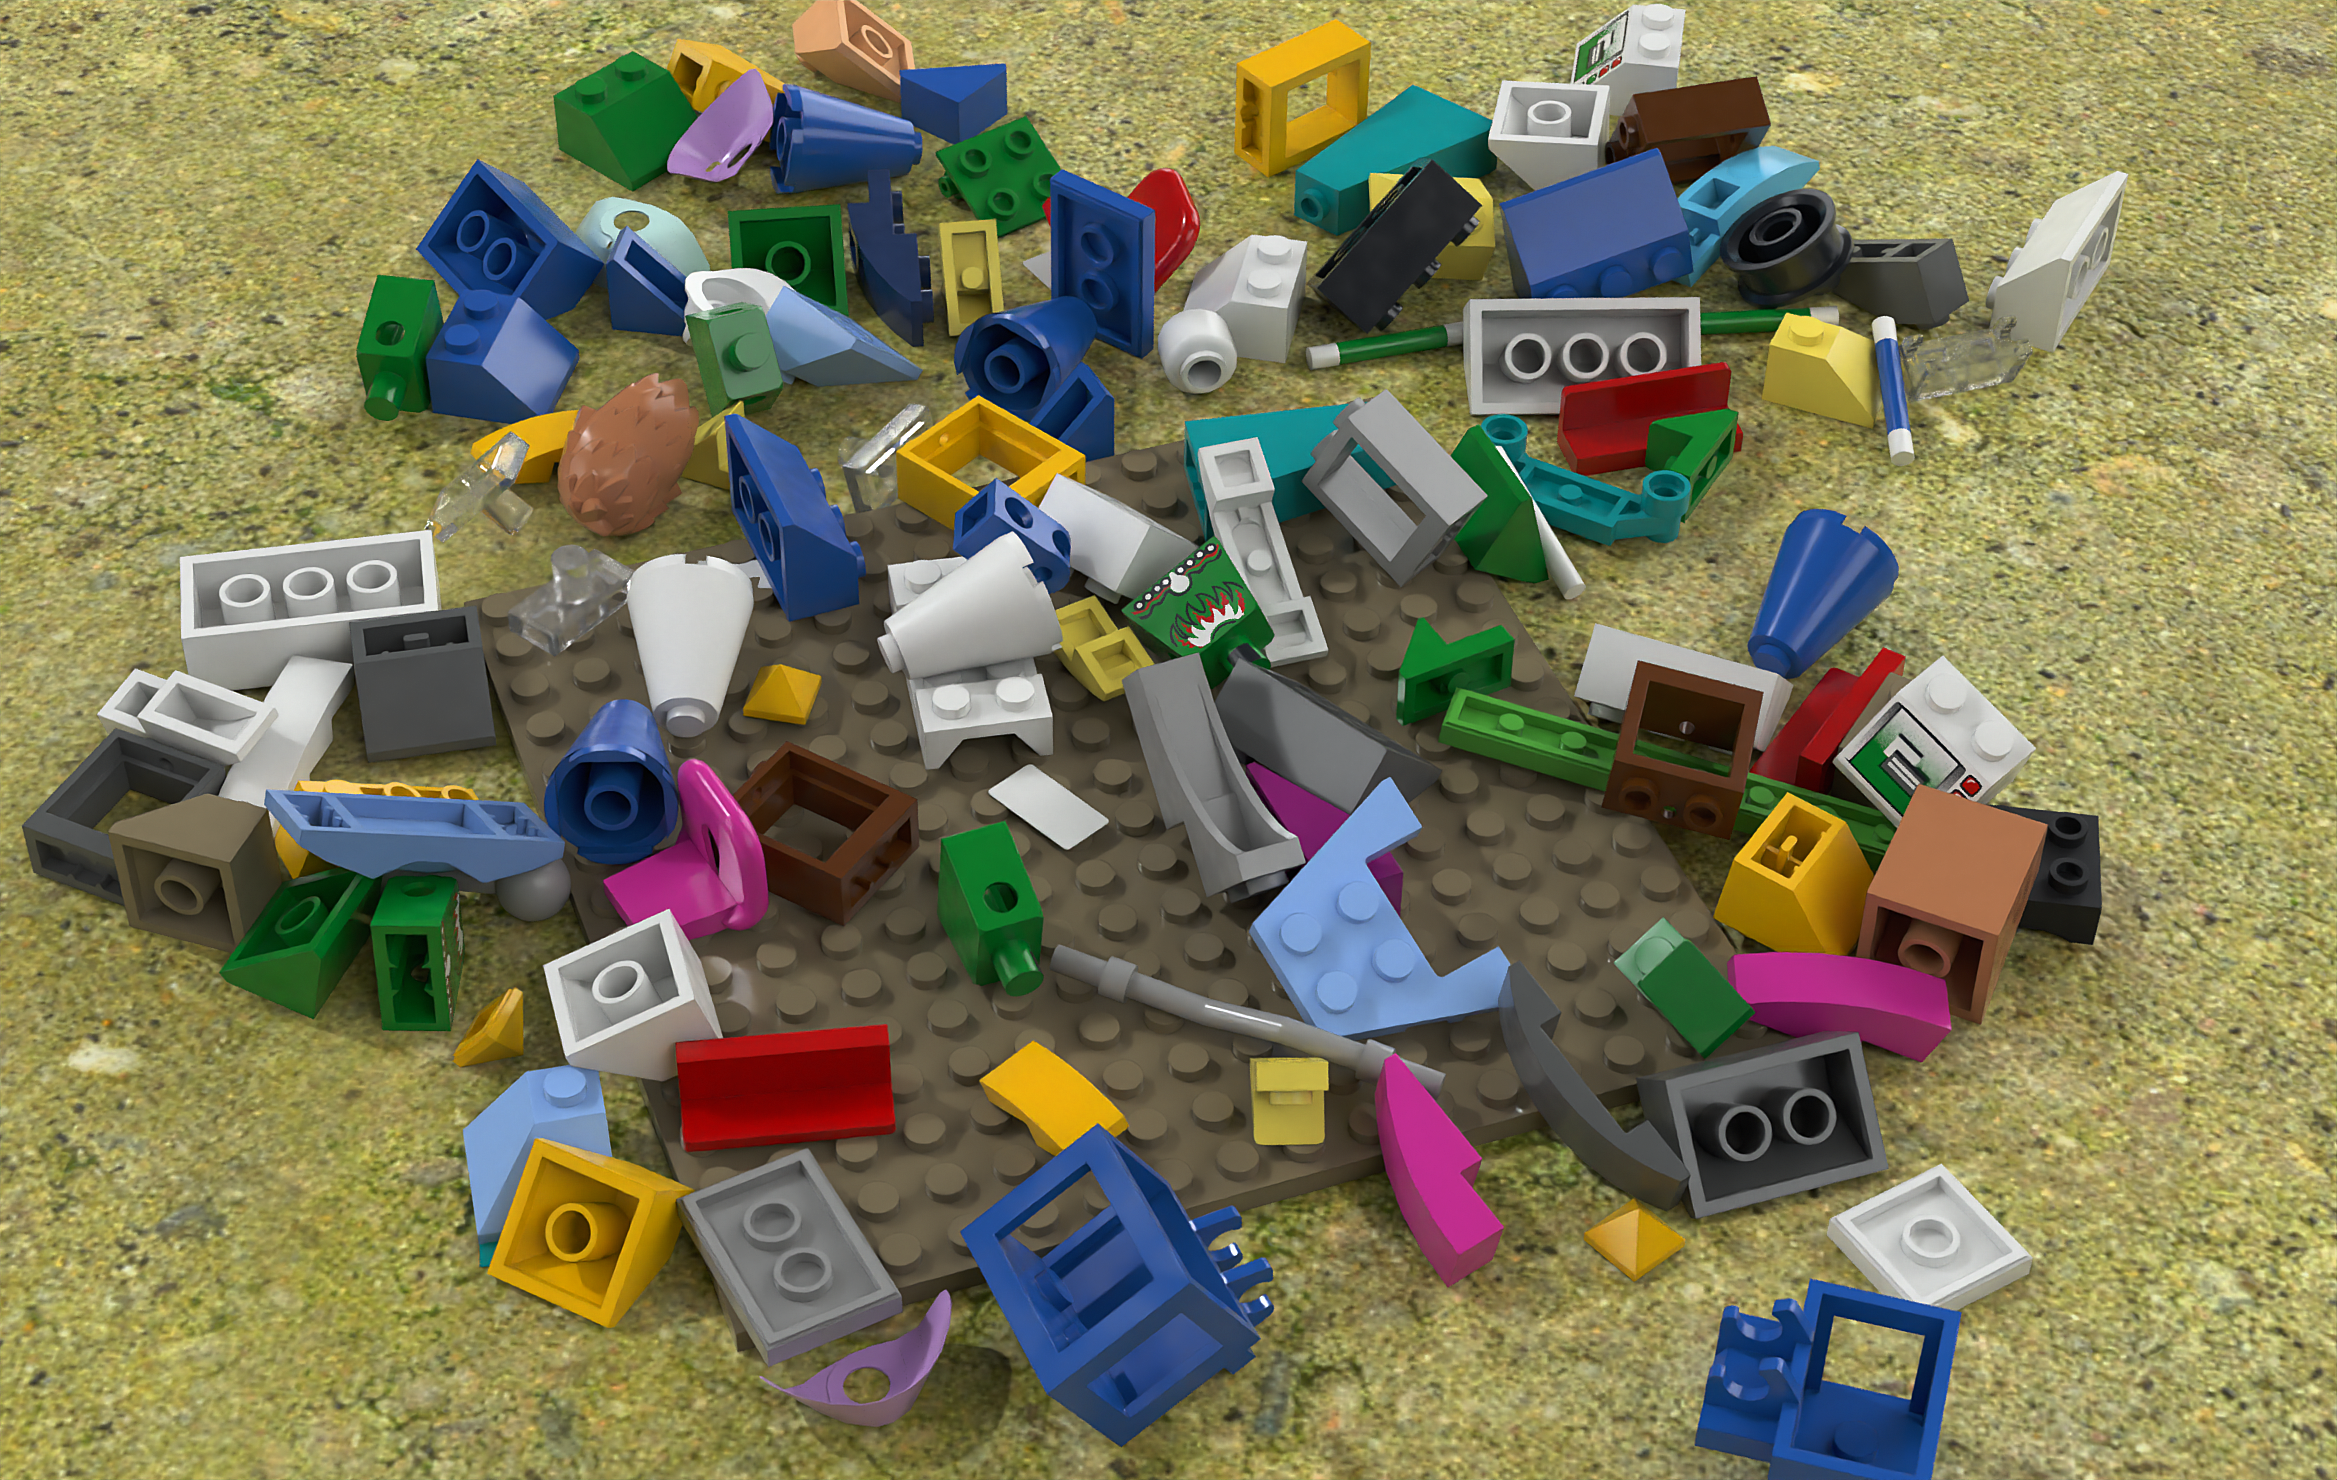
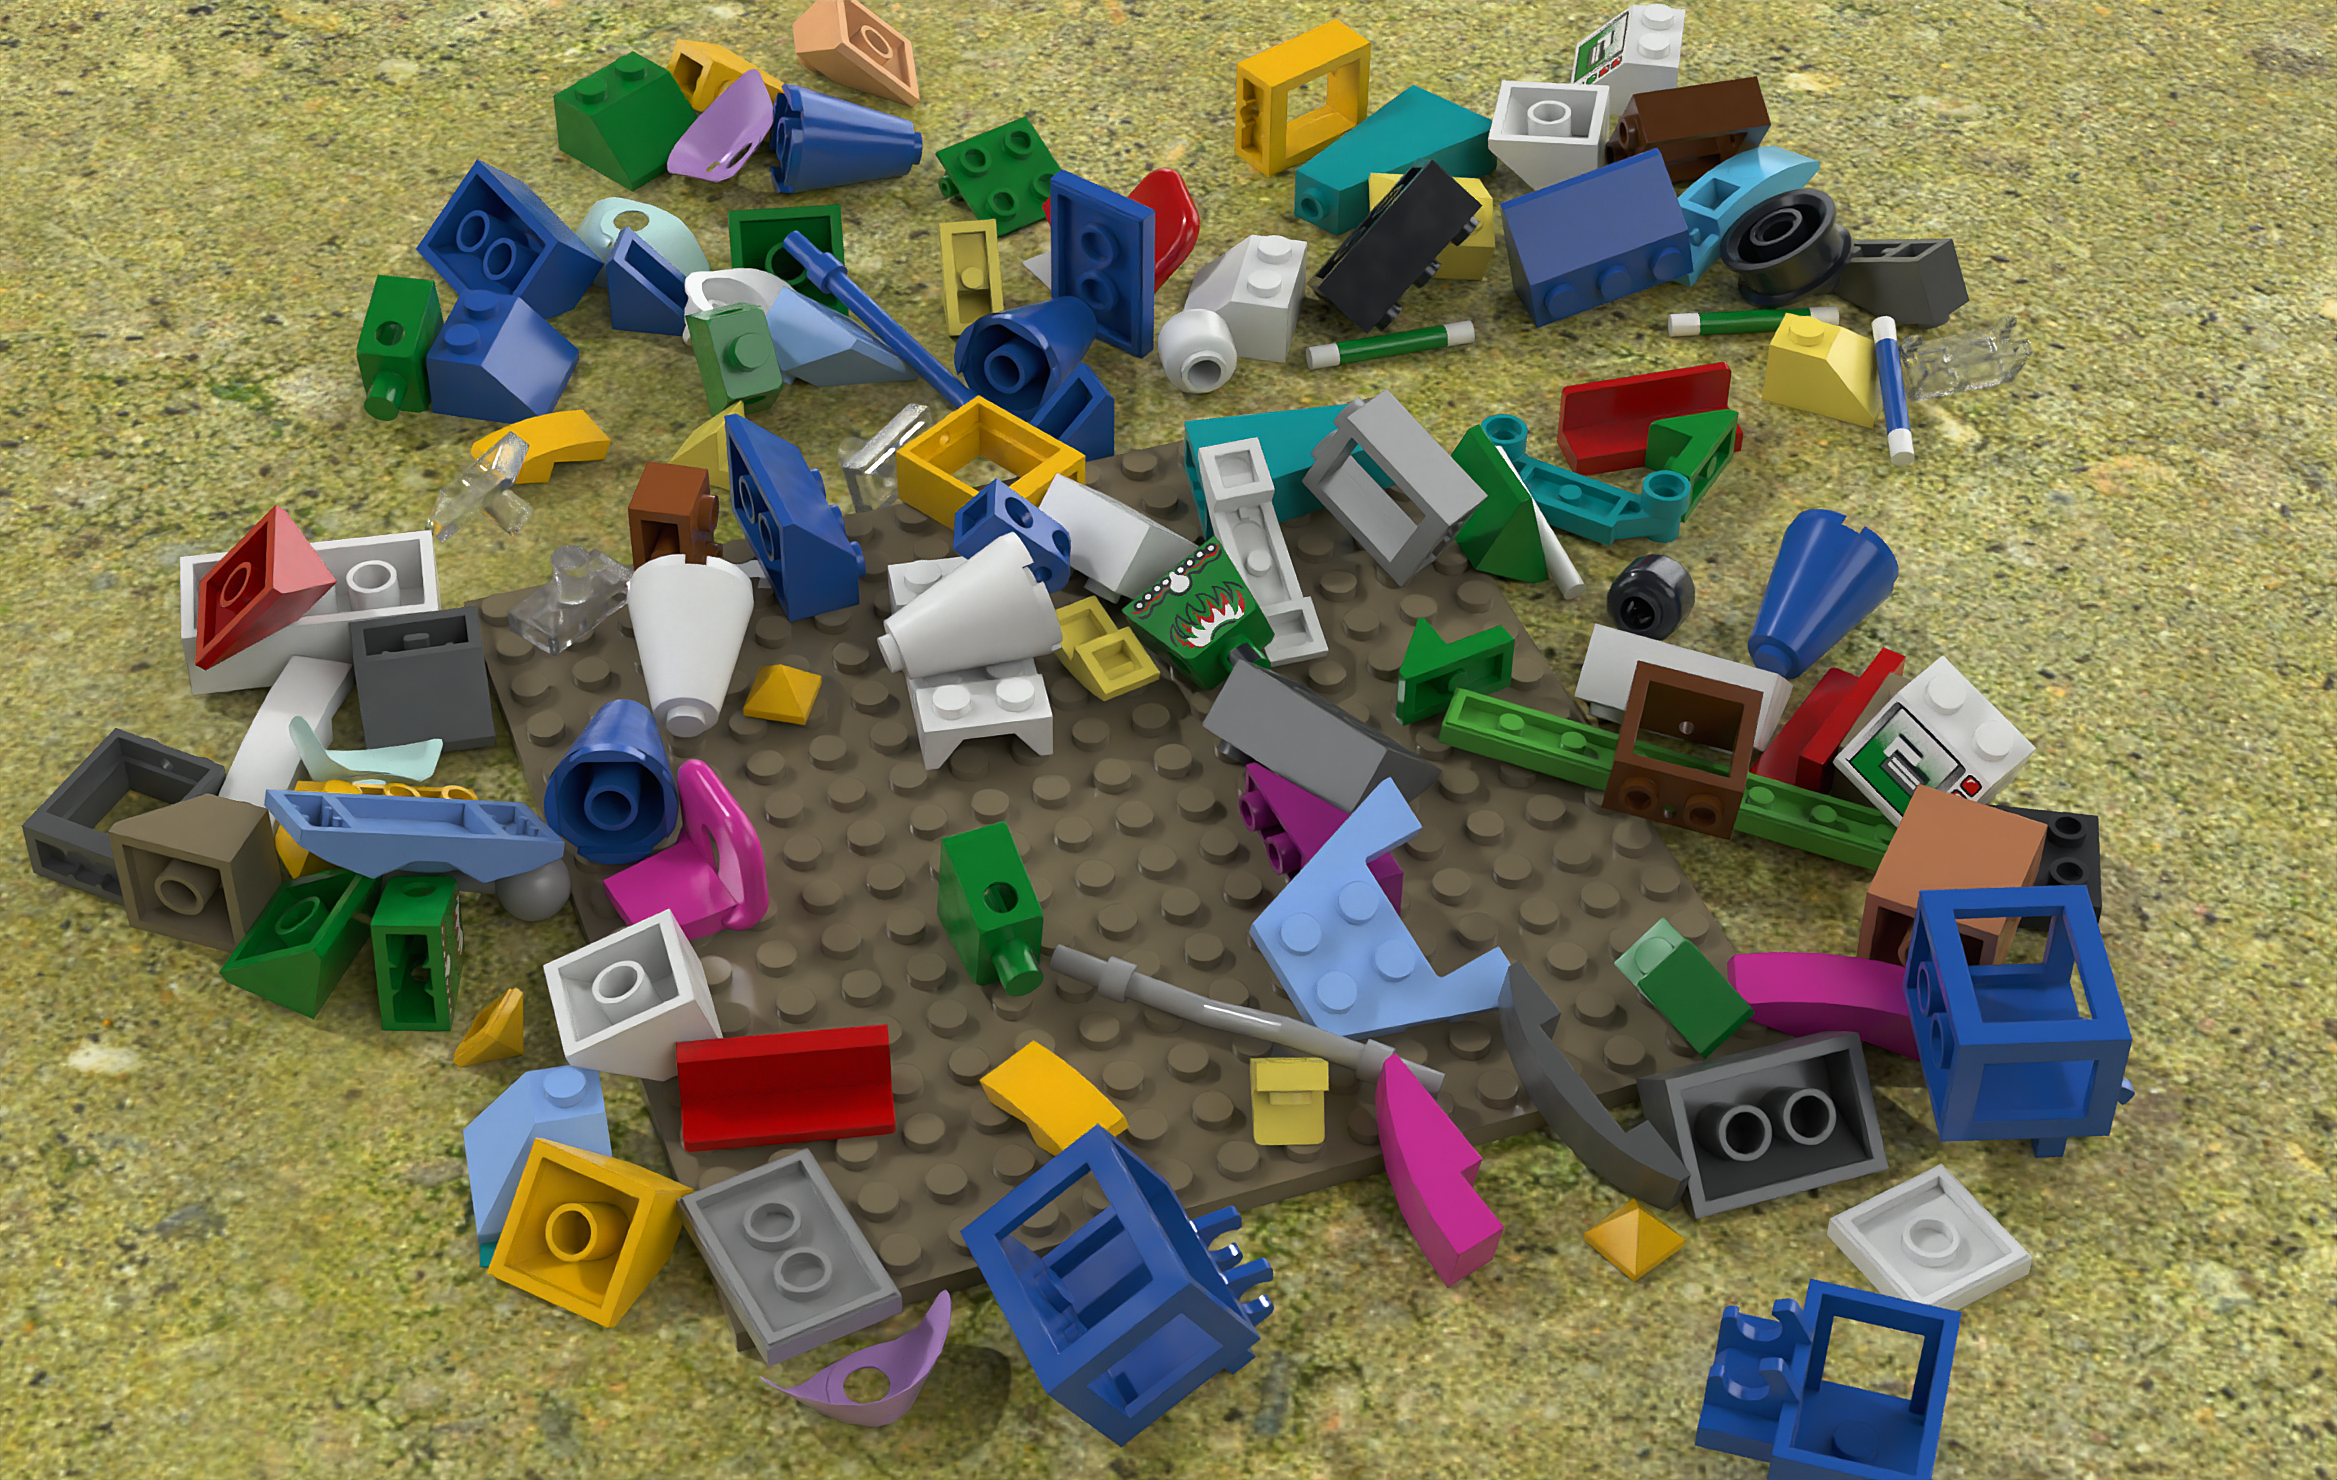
white slope [97,668,279,766] -> none
nougat head [557,373,699,537] -> none
reddish brown window [708,741,919,926] -> none
dark blue slope [847,169,934,347] -> none
blue slope [899,63,1007,145] -> none
white sticker [988,764,1109,850] -> none
light grey arch [1122,652,1306,903] -> none
white slope [1463,297,1701,416] -> none
yellow slope [1713,792,1874,956] -> none
white slope [1986,171,2128,353] -> none
none -> red slope [195,505,337,671]
none -> light aqua piece [288,716,443,786]
none -> dark orange brick [628,461,723,572]
none -> blue bar [783,231,976,410]
none -> black head [1607,554,1695,641]
none -> blue piece [1902,885,2135,1158]

